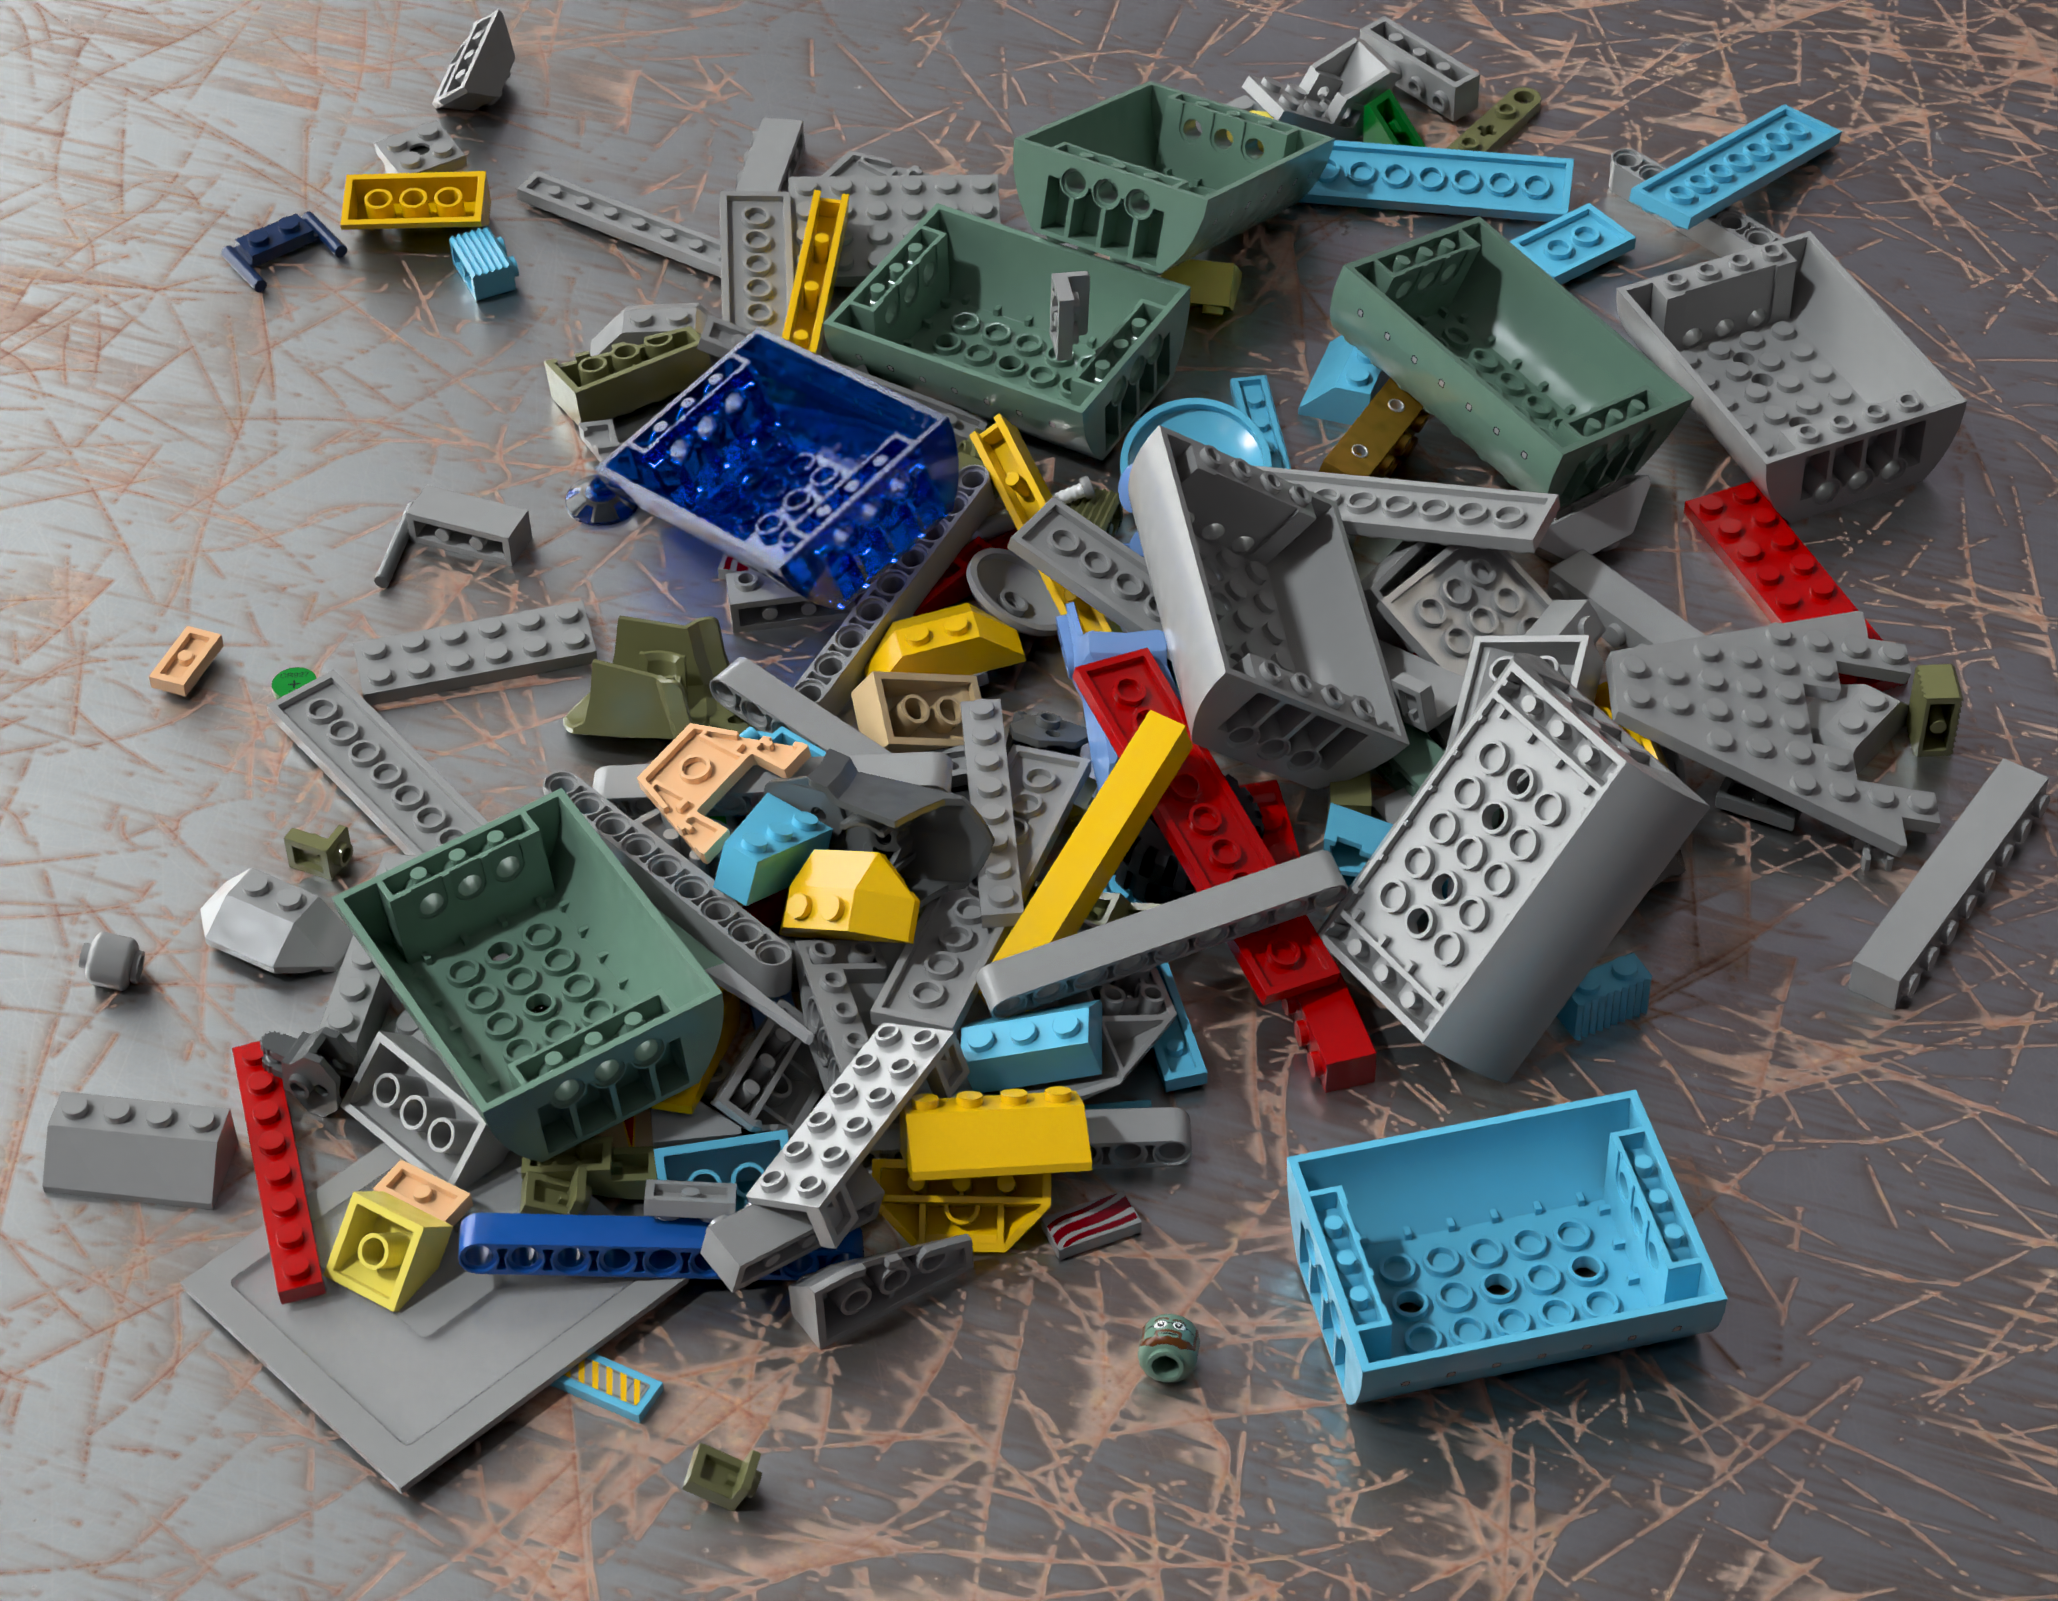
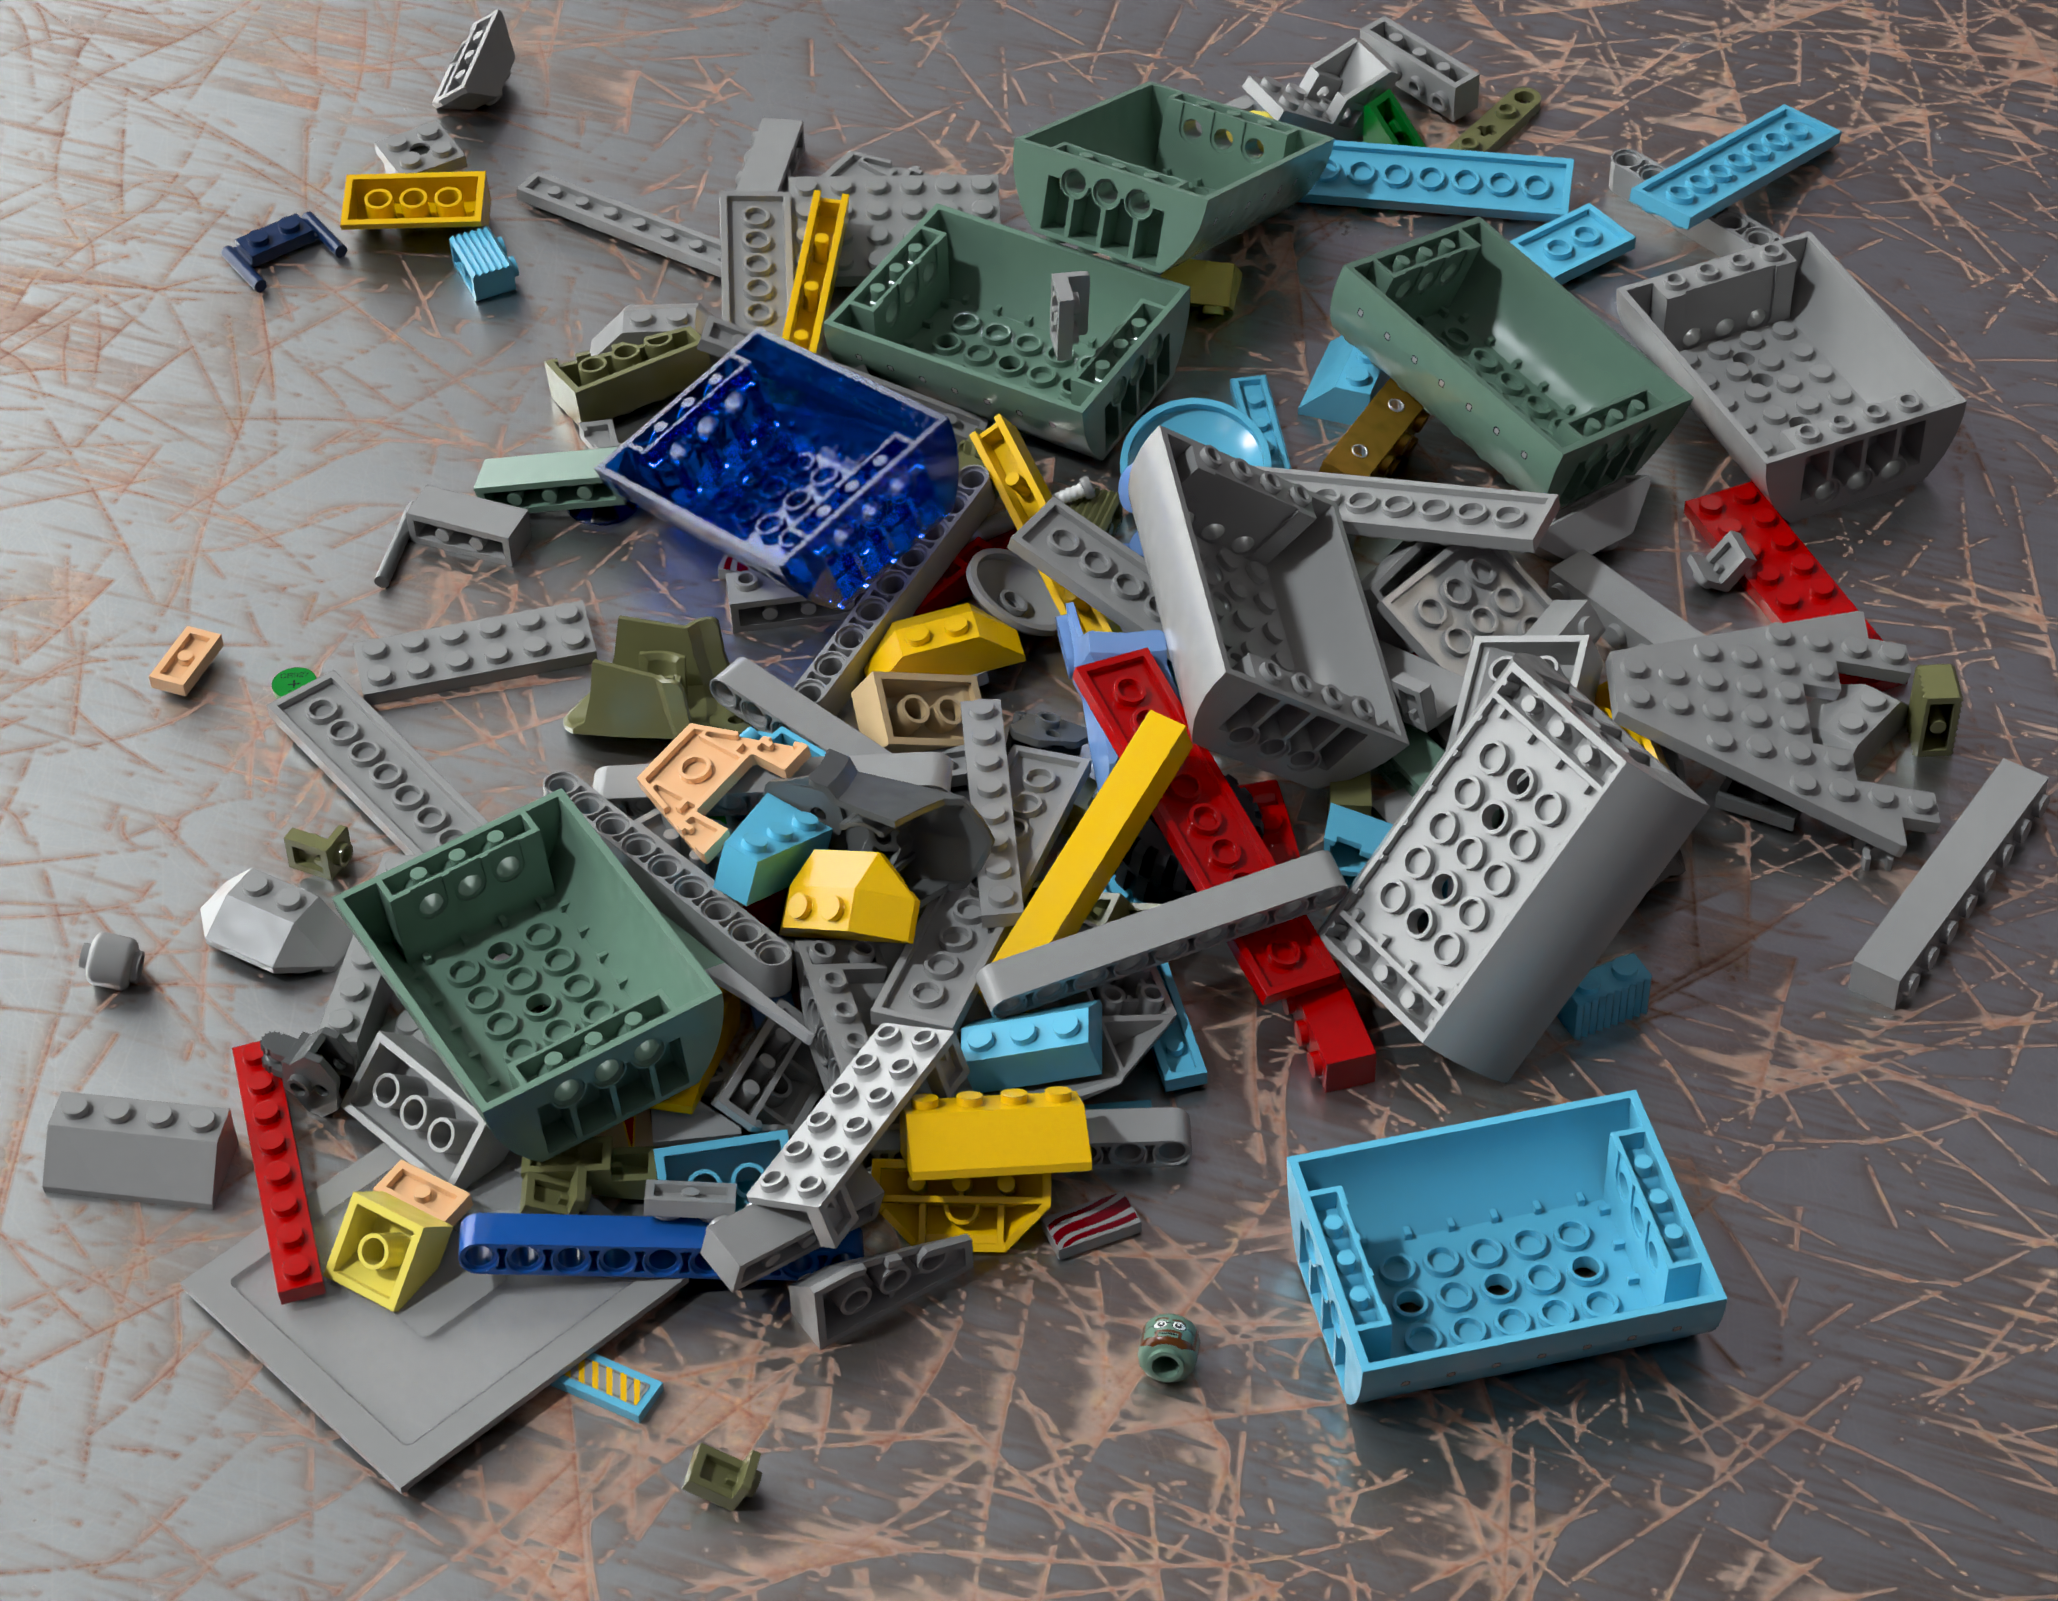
none -> brick [473,446,636,513]
none -> light grey bracket [1686,530,1757,592]

